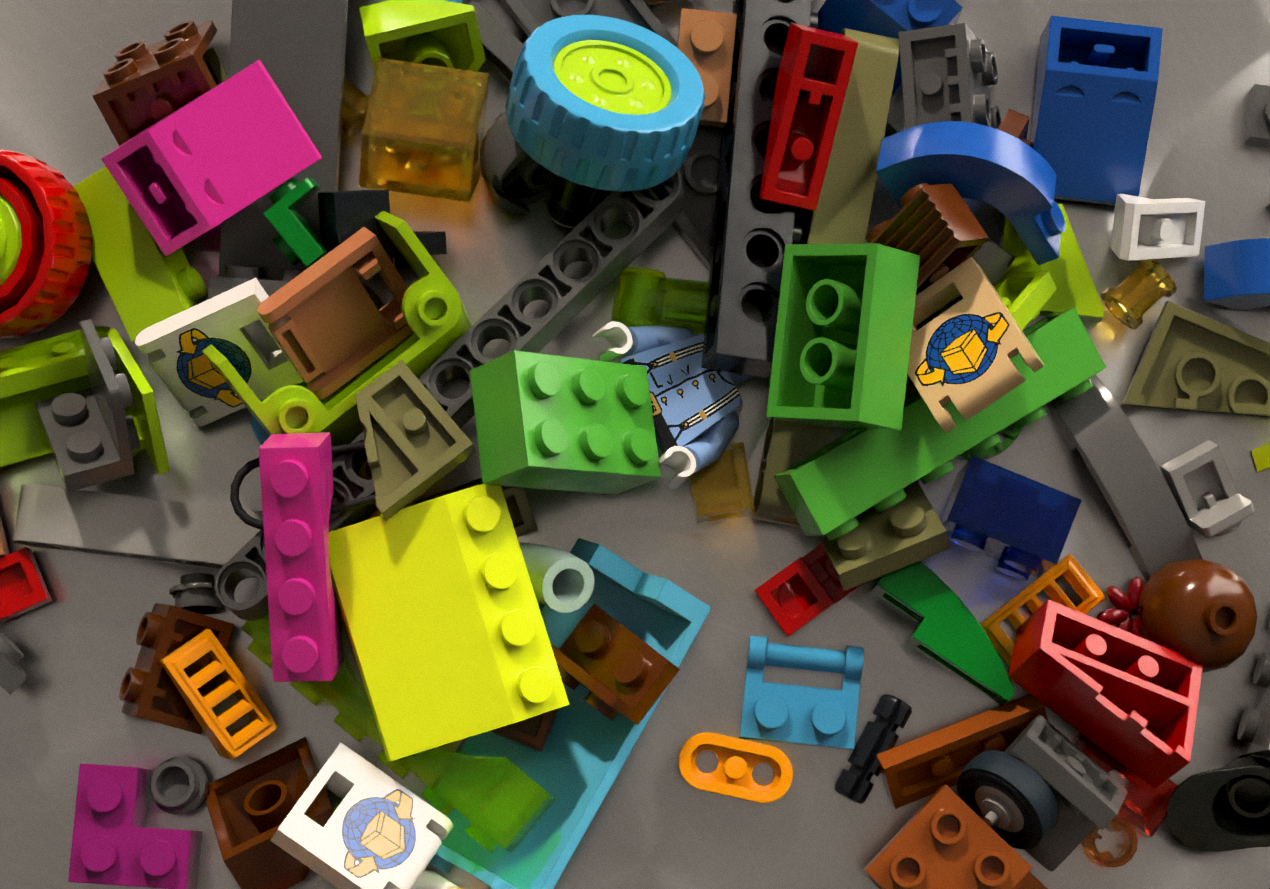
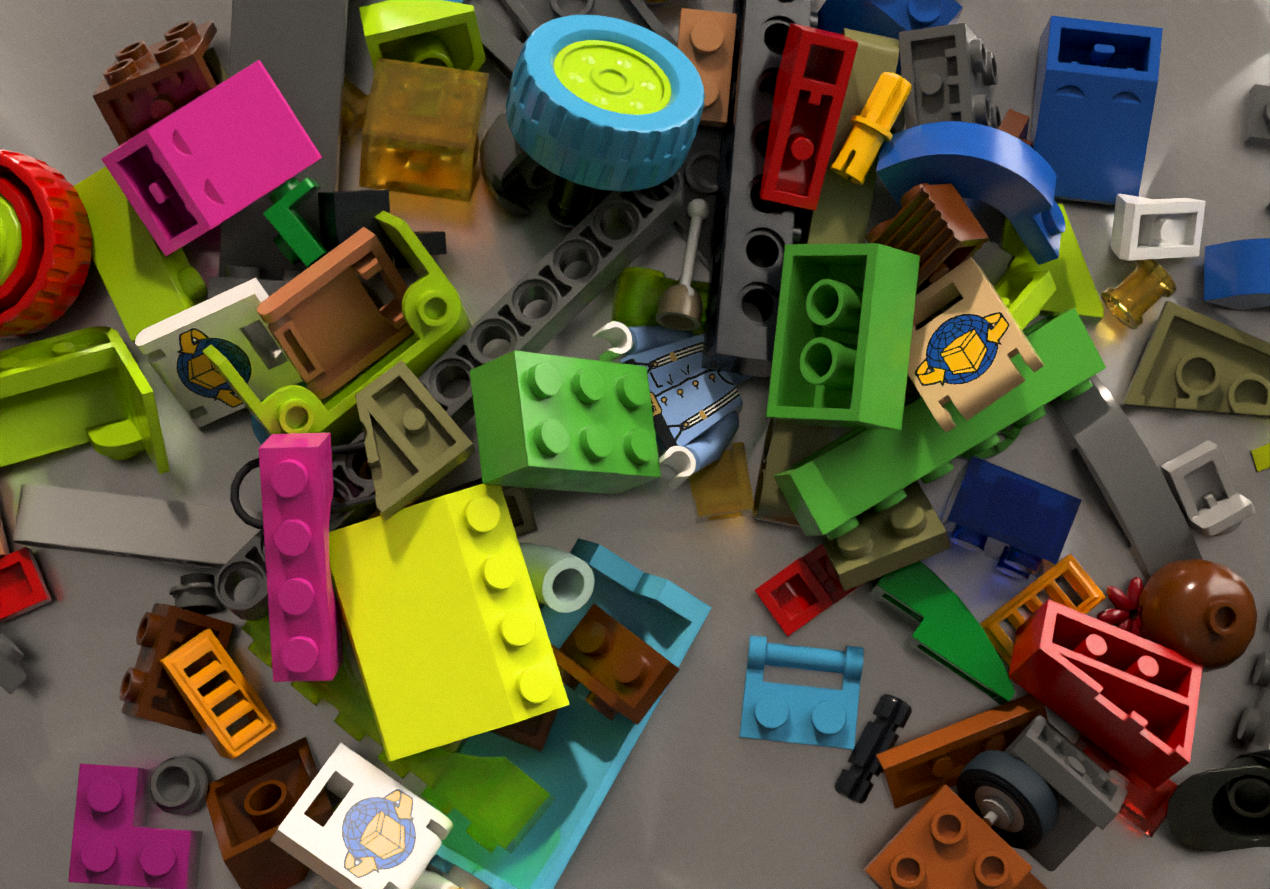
dark grey bracket [35,319,140,493] -> none
light orange plate [678,732,793,803] -> none
clear orange bush [1081,816,1138,868] -> none
none -> hinge [655,198,710,331]
none -> yellow axle [830,72,911,185]

